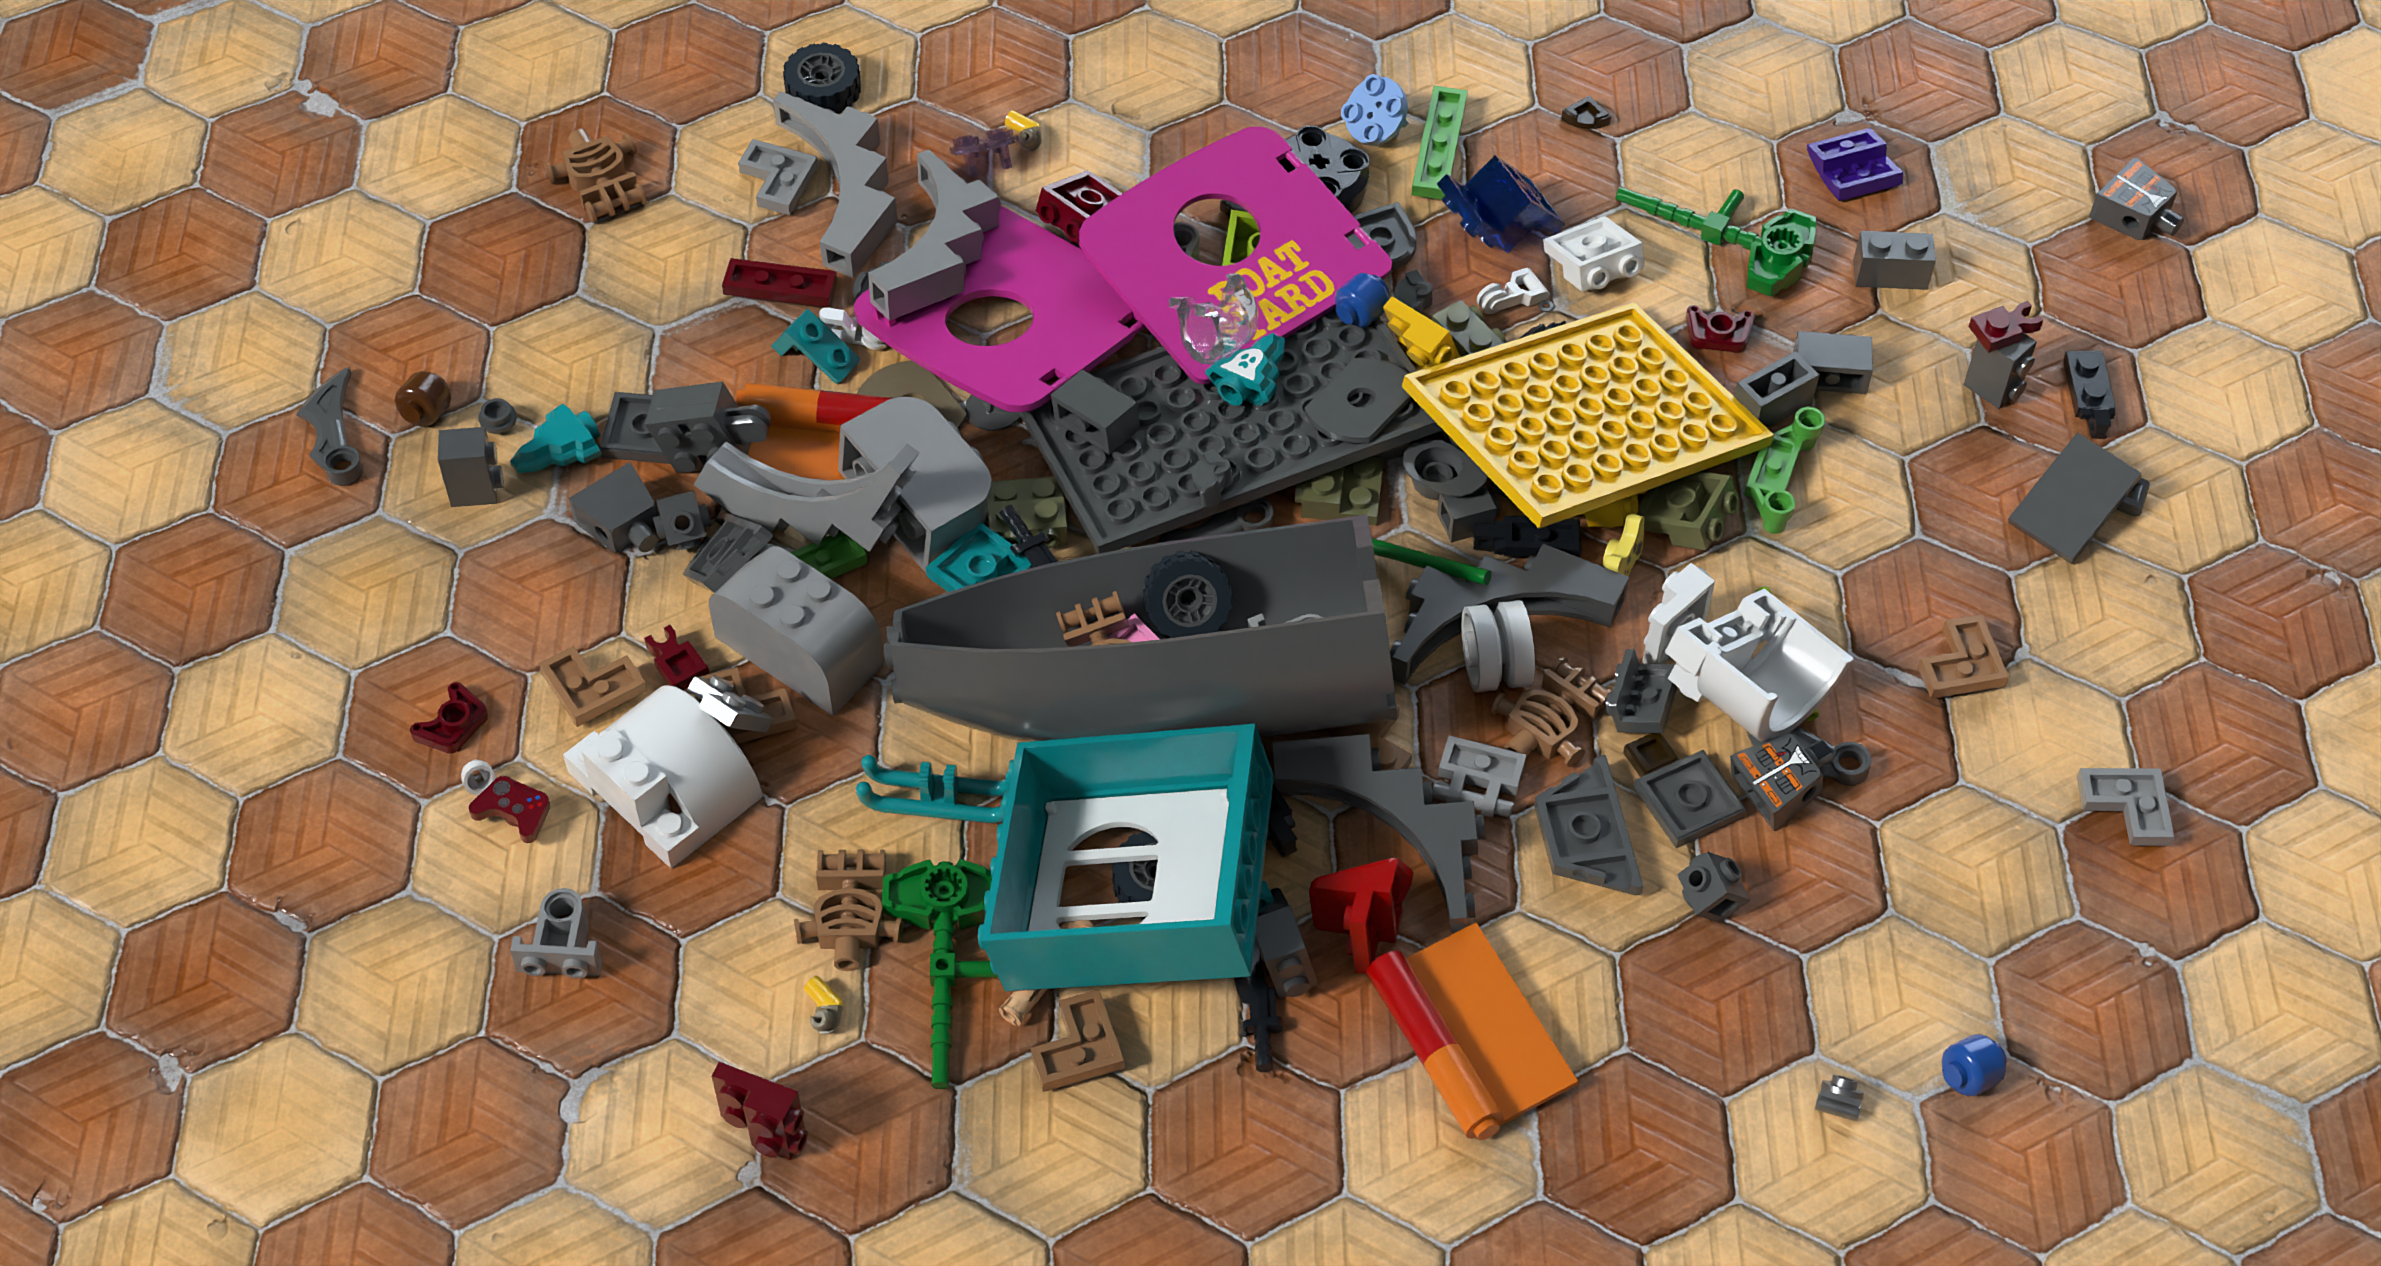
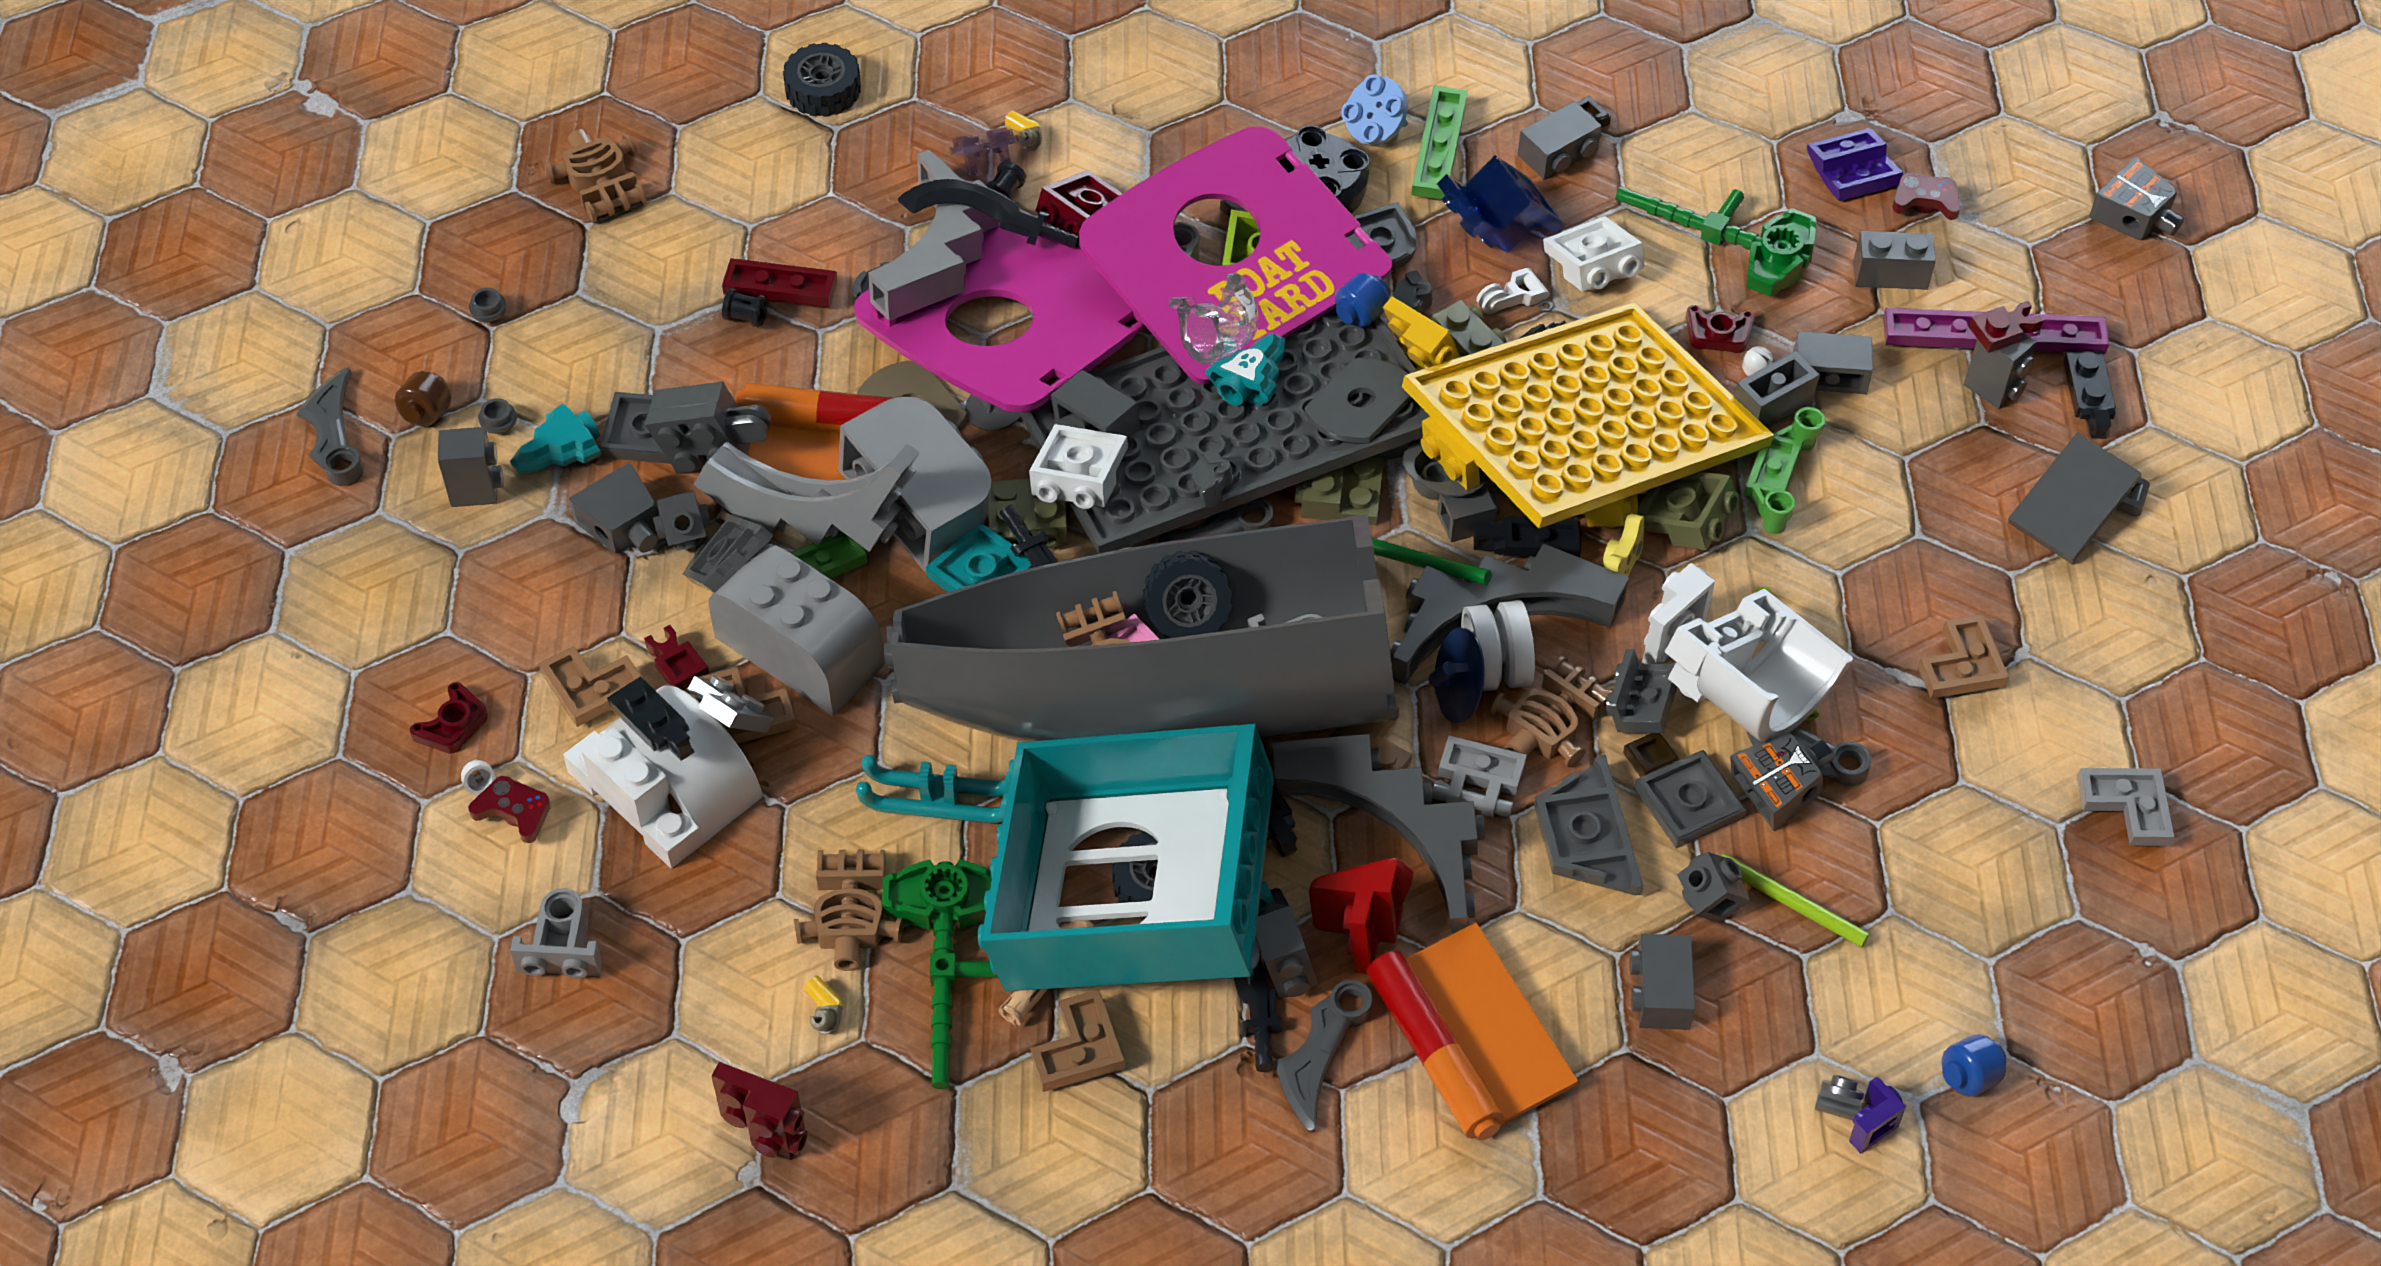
light grey plate [738,139,818,215] -> none
teal bracket [771,308,860,384] -> none
light grey arch [773,91,897,278] -> none
white piece [819,307,888,350] -> none
none -> dark grey plate [469,288,506,322]
none -> black hinge [607,676,694,761]
none -> black bush [722,288,768,328]
none -> black sword [898,179,1079,249]
none -> black bush [985,161,1026,201]
none -> white plate [1029,424,1128,509]
none -> dark grey piece [1275,980,1372,1133]
none -> yellow plate [1421,417,1480,491]
none -> dark blue shield [1428,628,1485,723]
none -> brick [1517,101,1602,180]
none -> dark grey brick [1629,934,1695,1030]
none -> lime piece [1721,853,1870,948]
none -> white hinge [1742,346,1773,376]
none -> dark purple bracket [1849,1077,1906,1154]
none -> magenta plate [1883,307,2109,354]
none -> piece [1892,173,1961,220]

